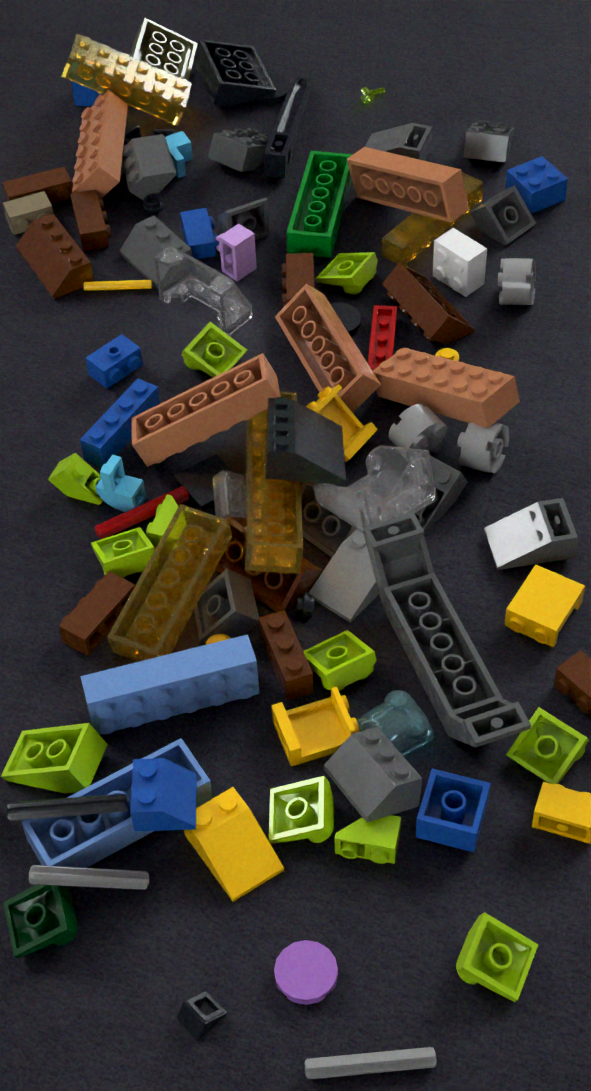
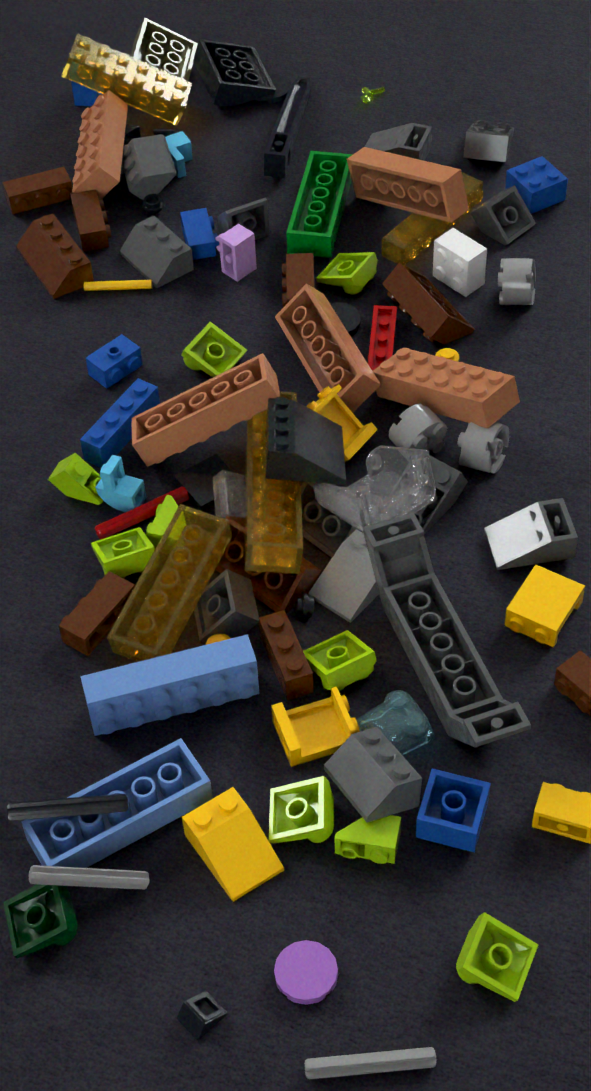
lime slope [1,723,108,793] -> none
dark tan brick [3,191,53,235] -> none
blue slope [131,758,197,831] -> none
clear windscreen [154,247,253,336] -> none
dark grey slope [208,127,271,172] -> none
lime slope [506,707,589,784] -> none

